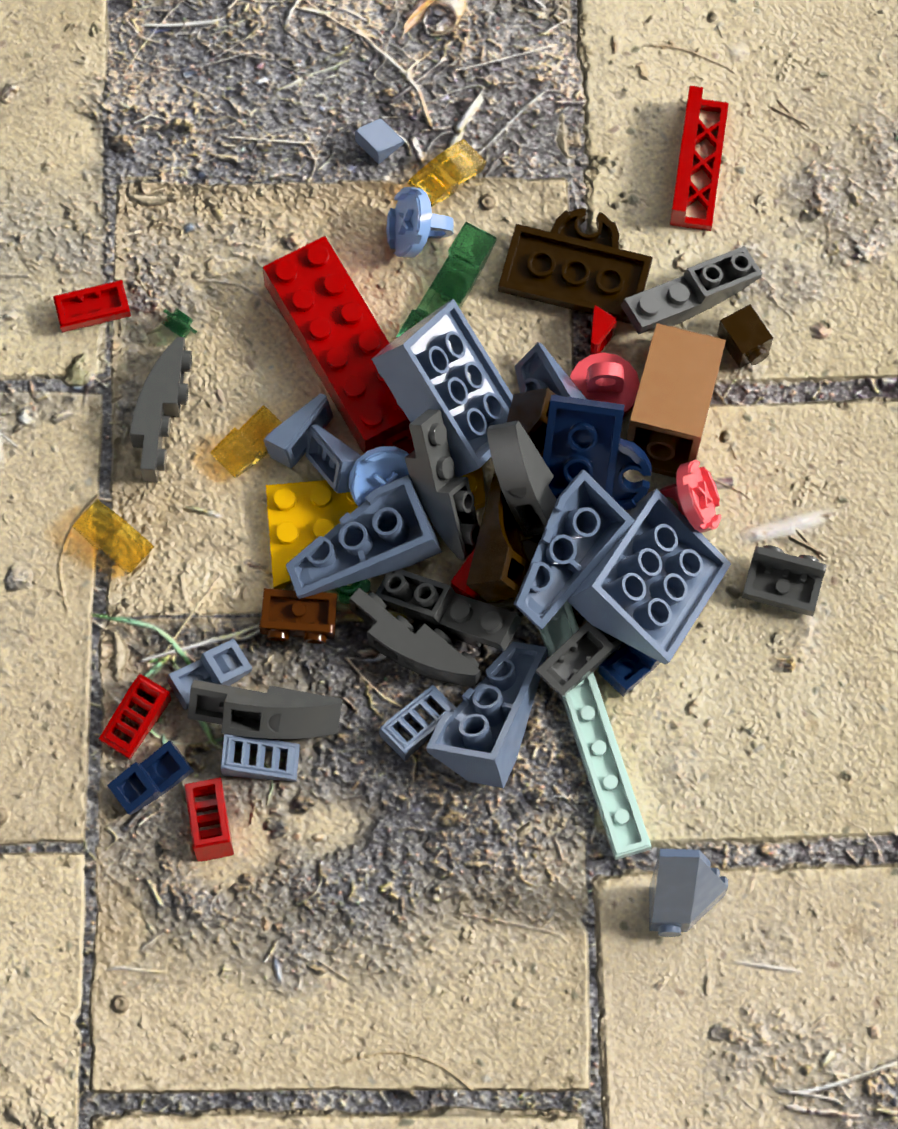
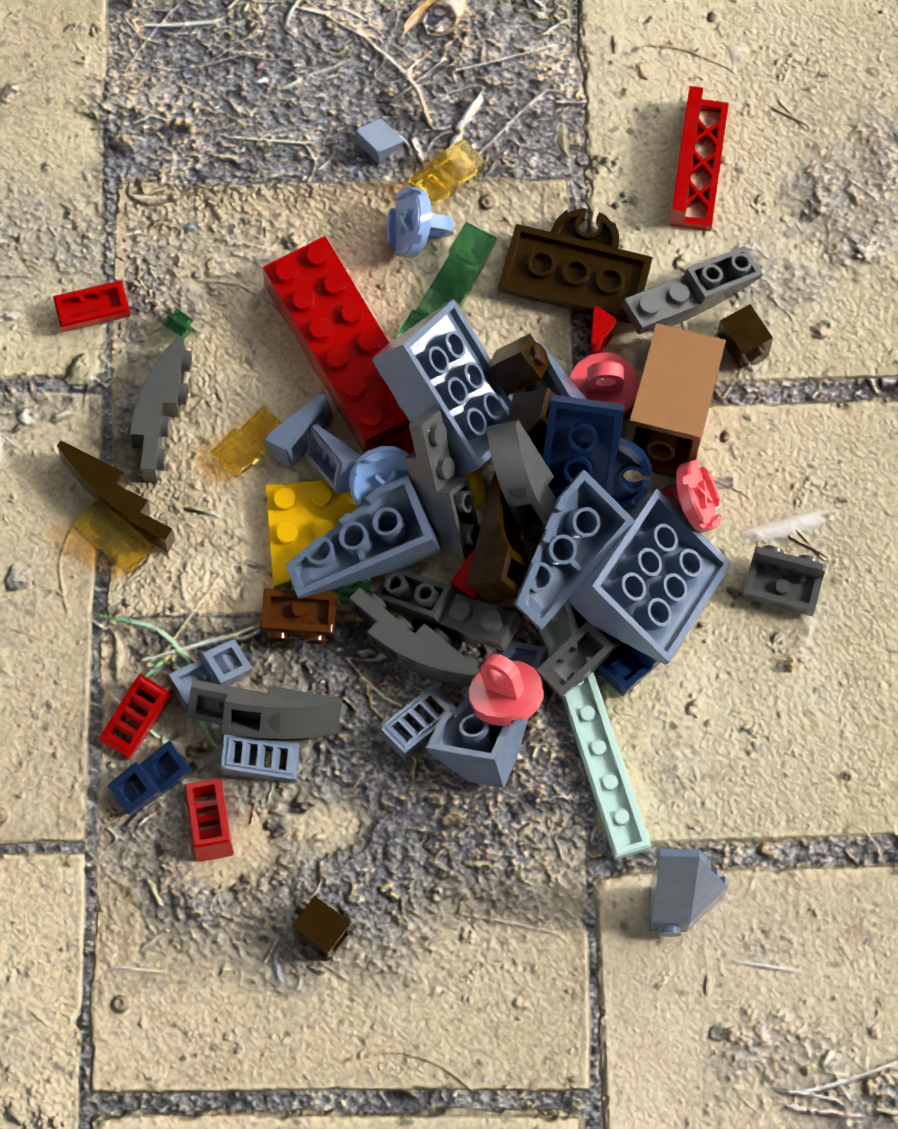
none -> dark brown slope [57,440,175,553]
none -> dark brown brick [291,896,352,961]
none -> coral tile [469,653,544,726]
none -> dark brown brick [487,333,550,396]

